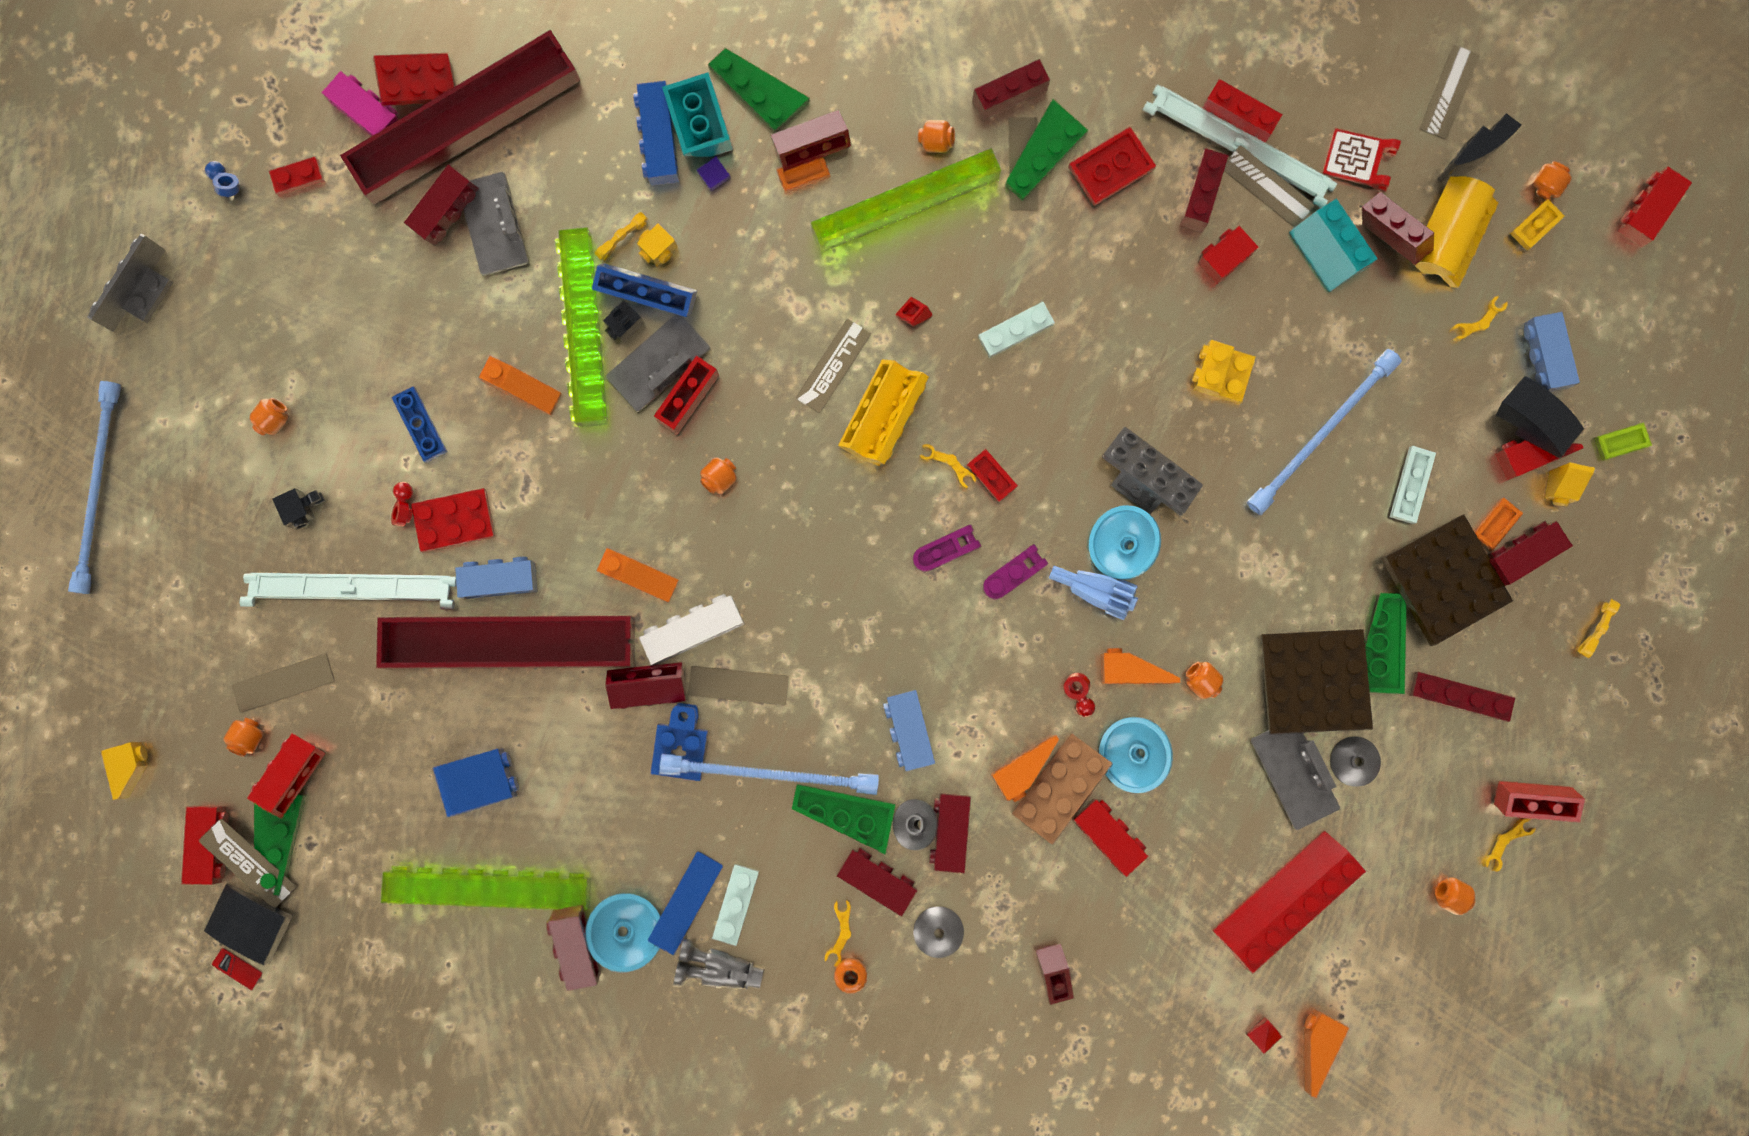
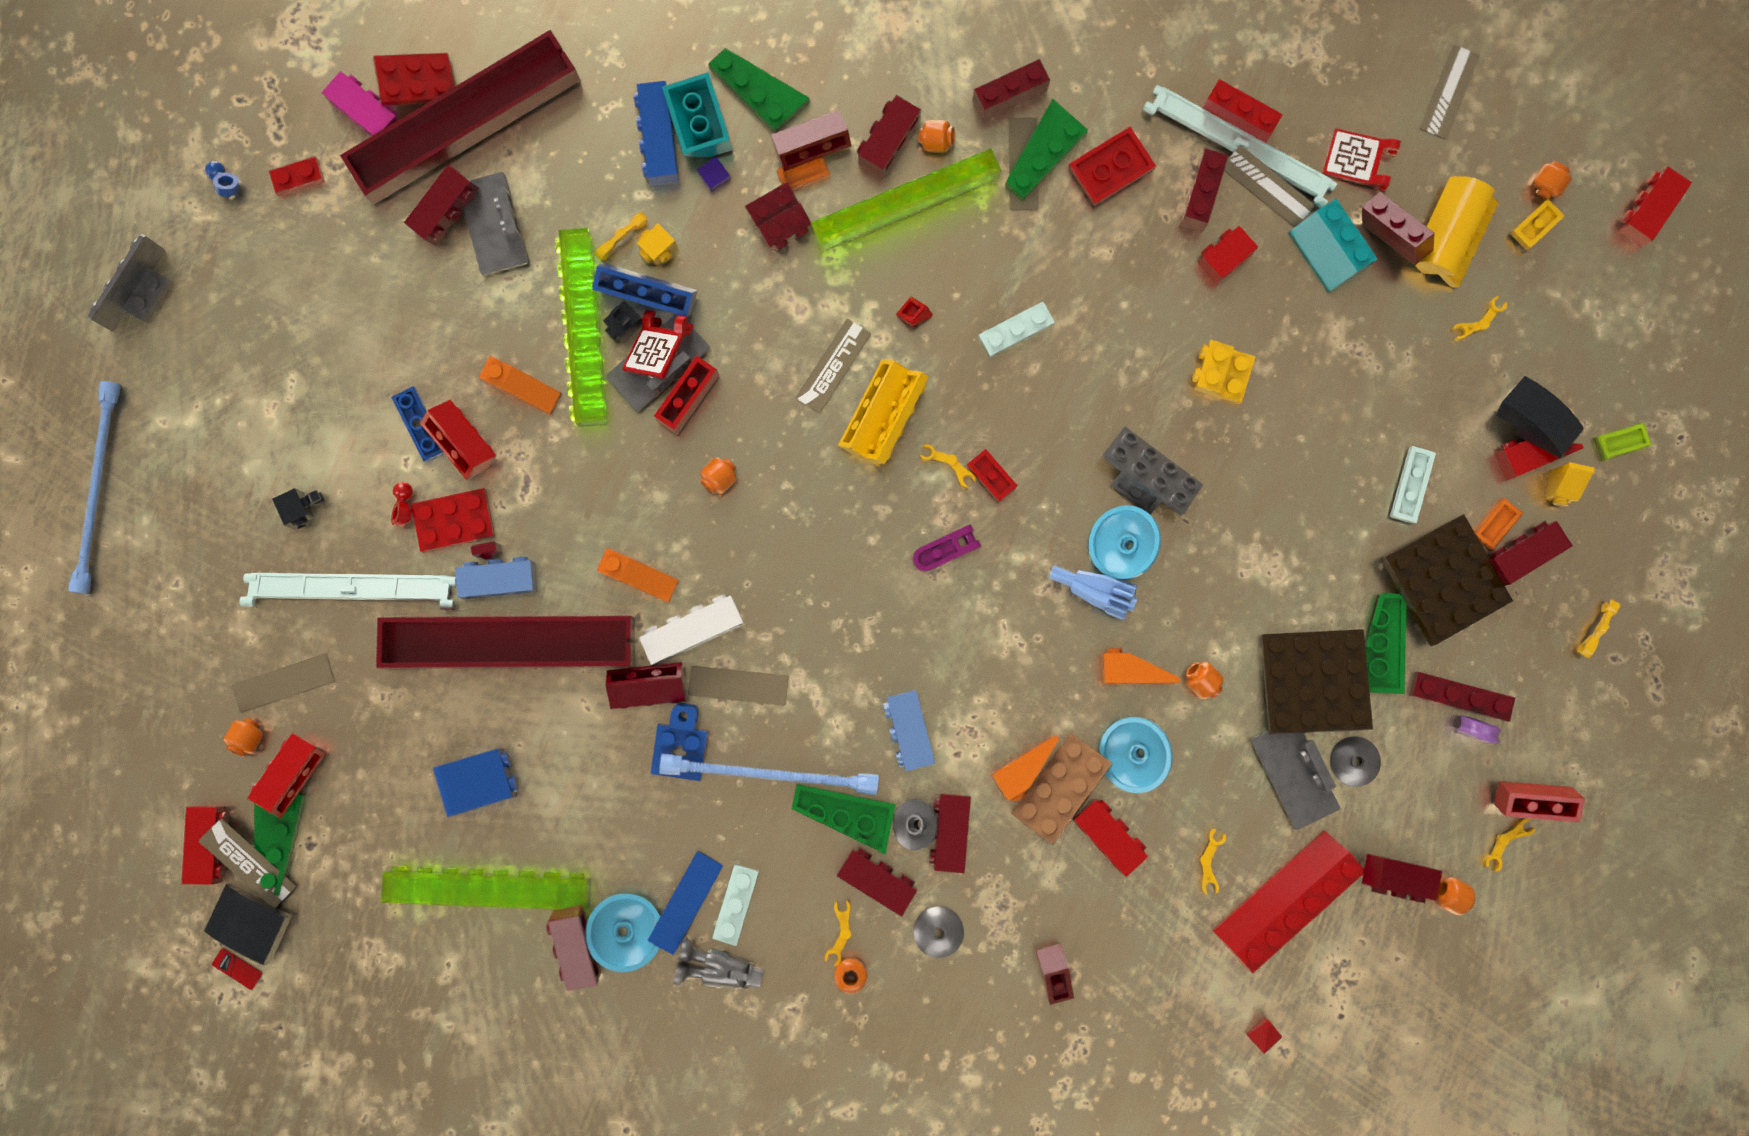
yellow slope [101,742,148,800] -> none
orange head [250,398,288,436] -> none
magenta plate [983,544,1049,600] -> none
red plate [1064,673,1095,717] -> none
light blue hose [1247,349,1402,515] -> none
orange slope [1304,1010,1349,1098] -> none
black slope [1437,113,1522,182] -> none
medium blue brick [1524,312,1580,392] -> none
none -> red brick [420,399,496,480]
none -> dark red tile [471,541,502,560]
none -> flag [622,310,694,379]
none -> dark red plate [745,182,812,251]
none -> dark red brick [857,95,921,178]
none -> yellow piece [1199,828,1226,895]
none -> dark red brick [1361,854,1443,903]
none -> medium lavender piece [1456,715,1501,744]

